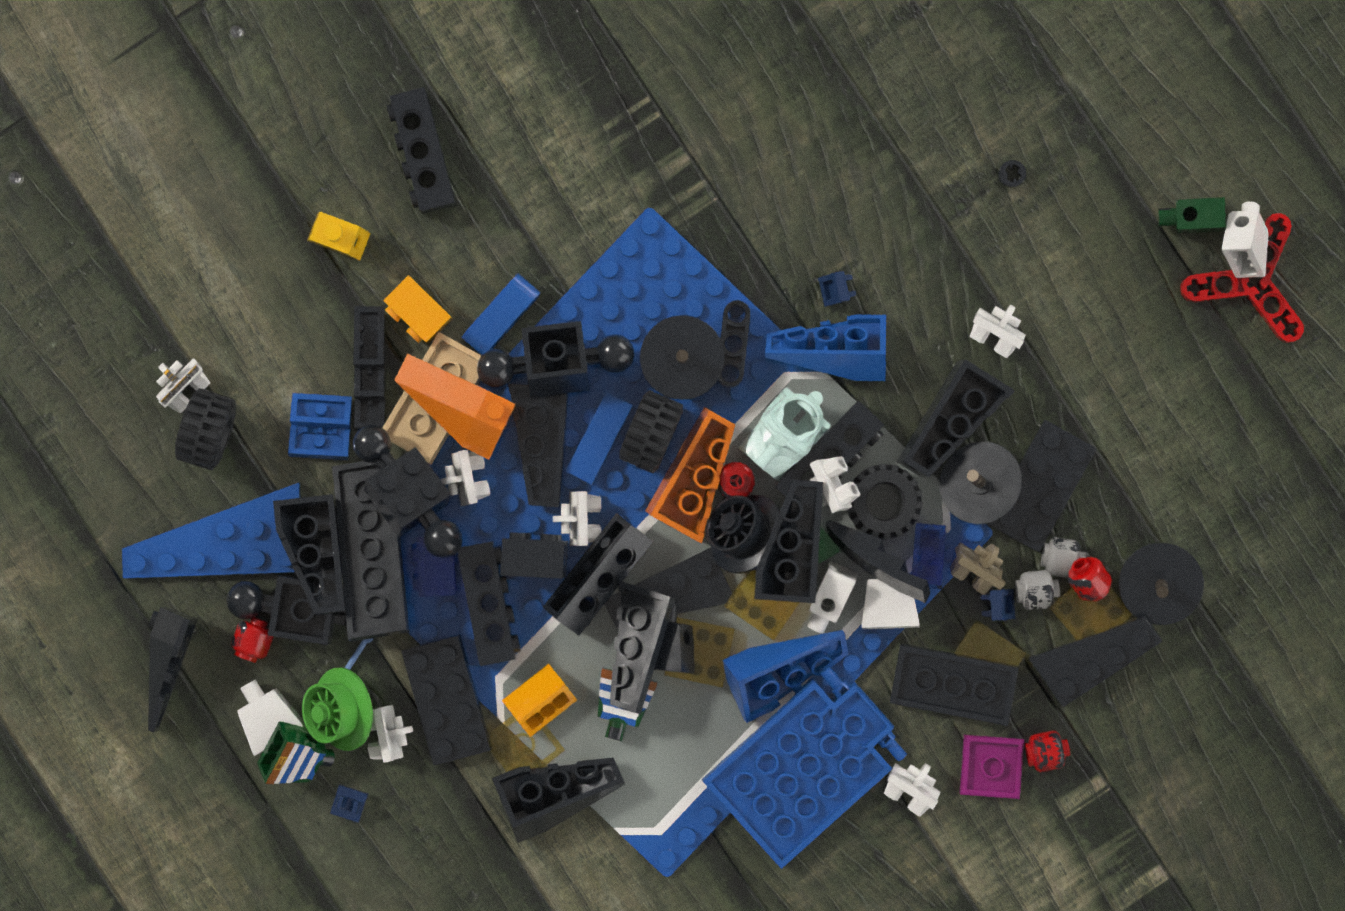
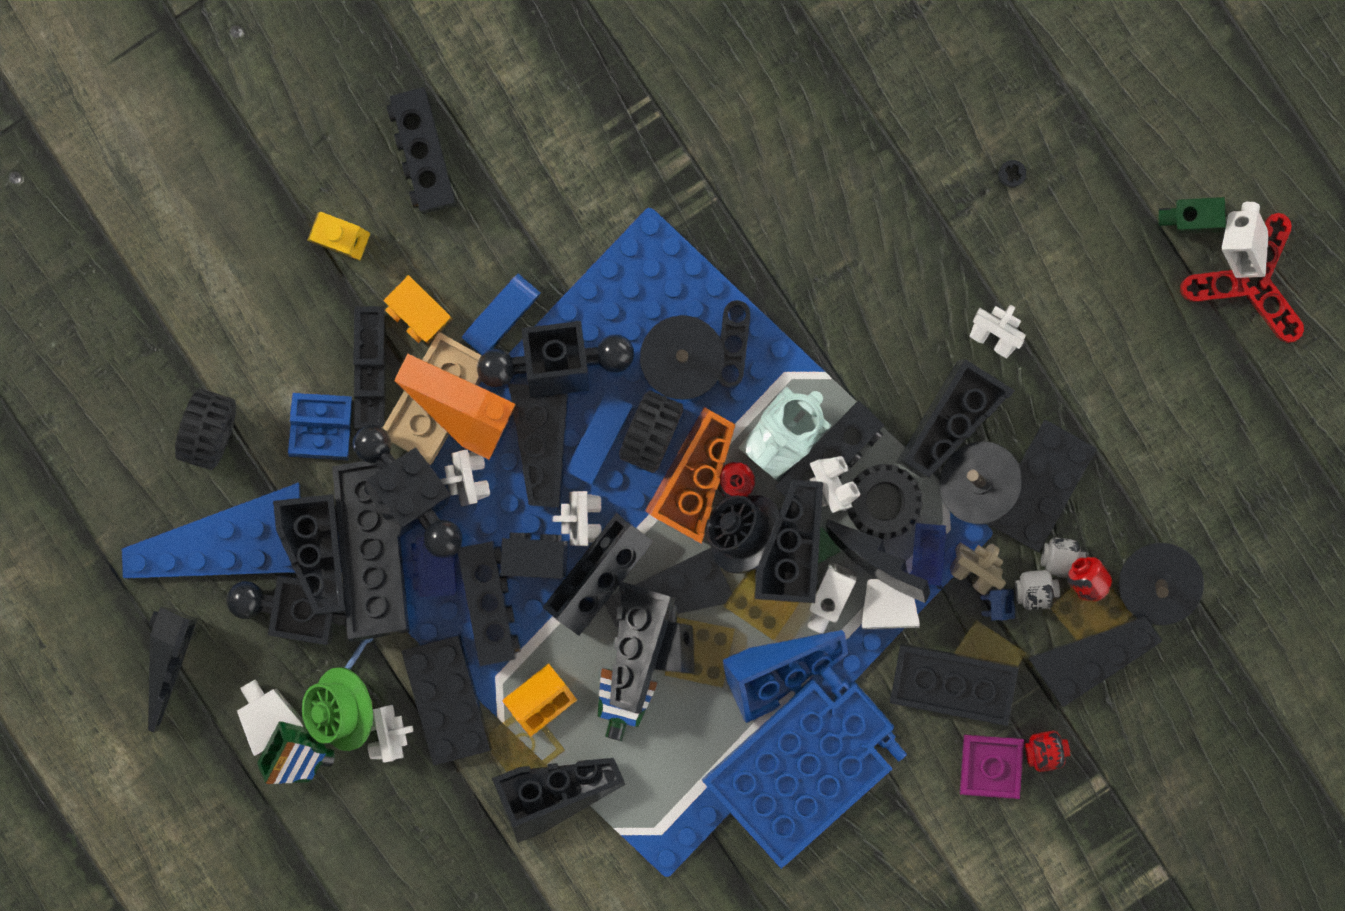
white hips [156,358,210,413] -> none
red head [231,617,274,663] -> none
dark blue tile [330,784,369,823] -> none
blue wedge [765,314,886,381] -> none
dark blue tile [818,271,856,307] -> none
white hips [884,763,941,816] -> none

